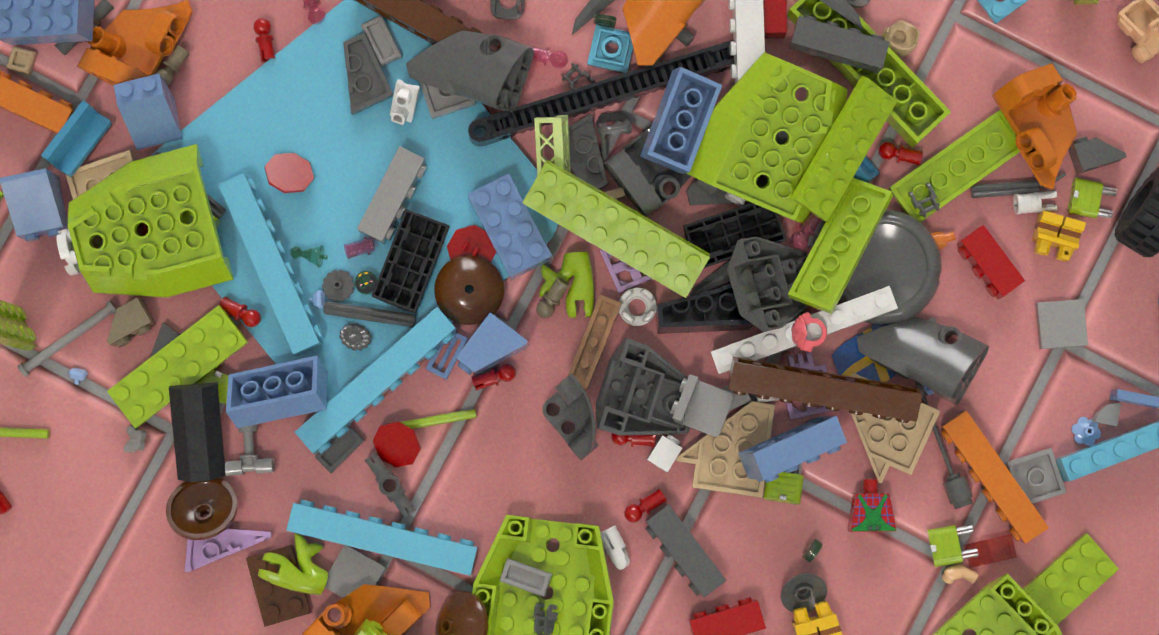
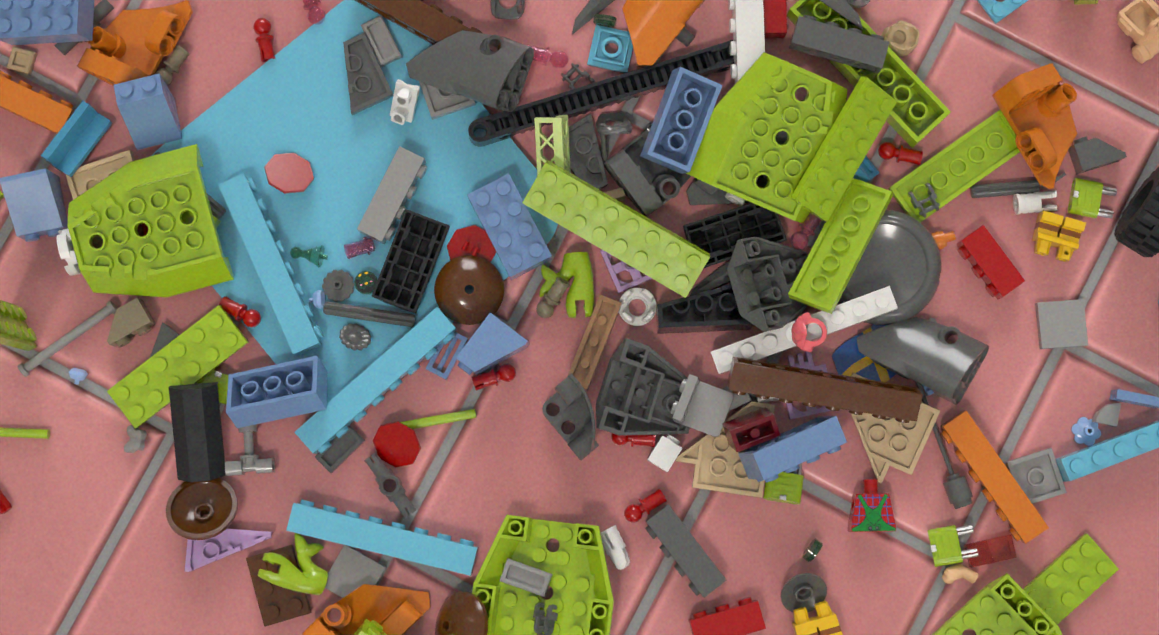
none -> dark red brick [722,407,781,452]

